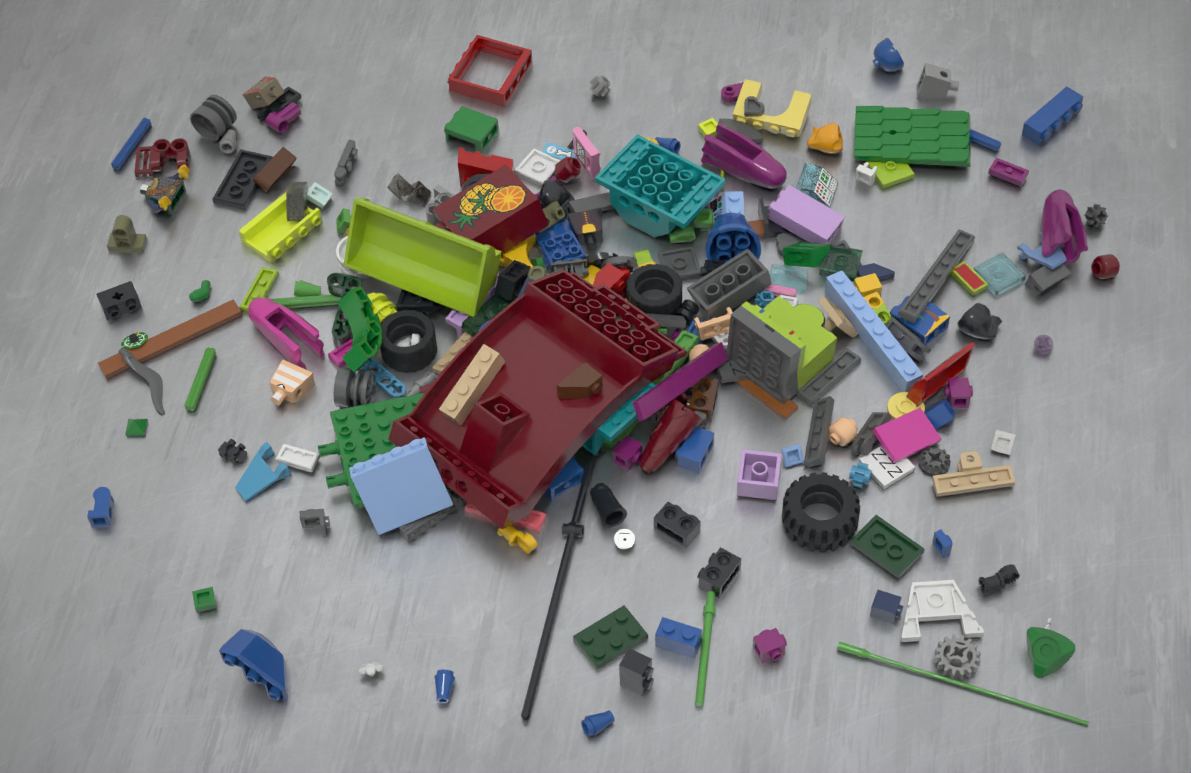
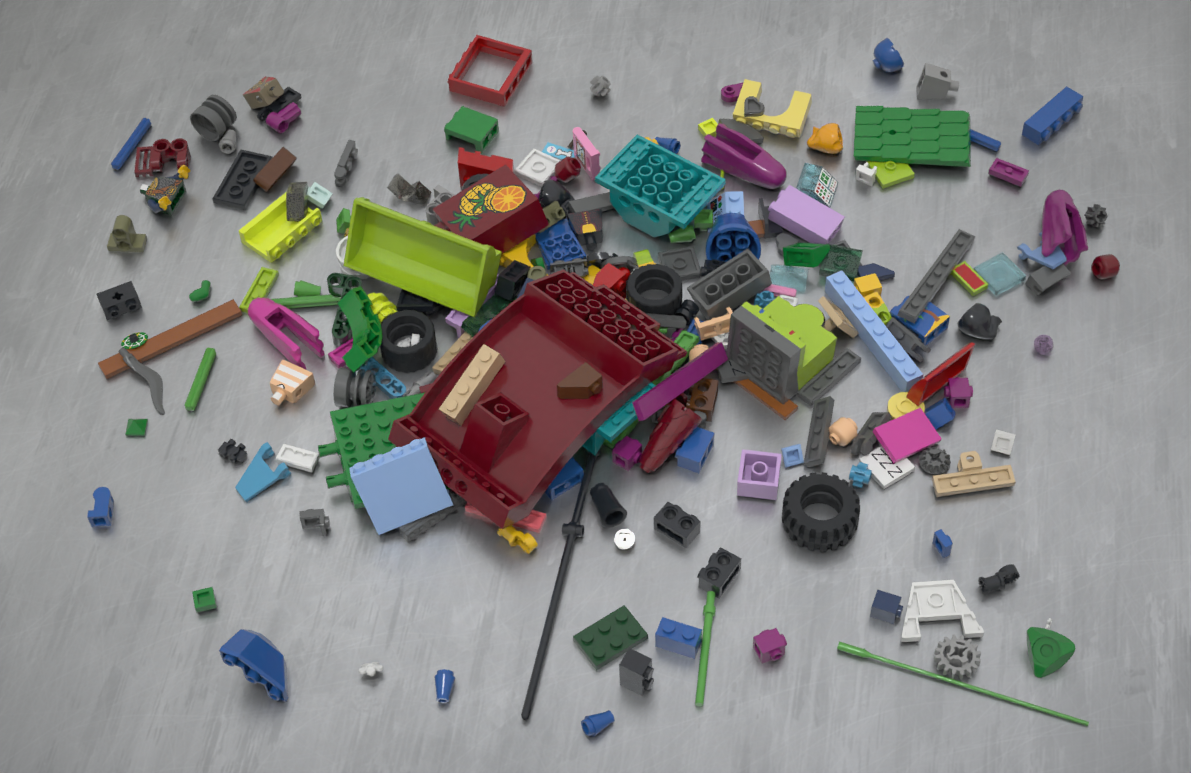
dark green plate [850,515,925,579] -> none

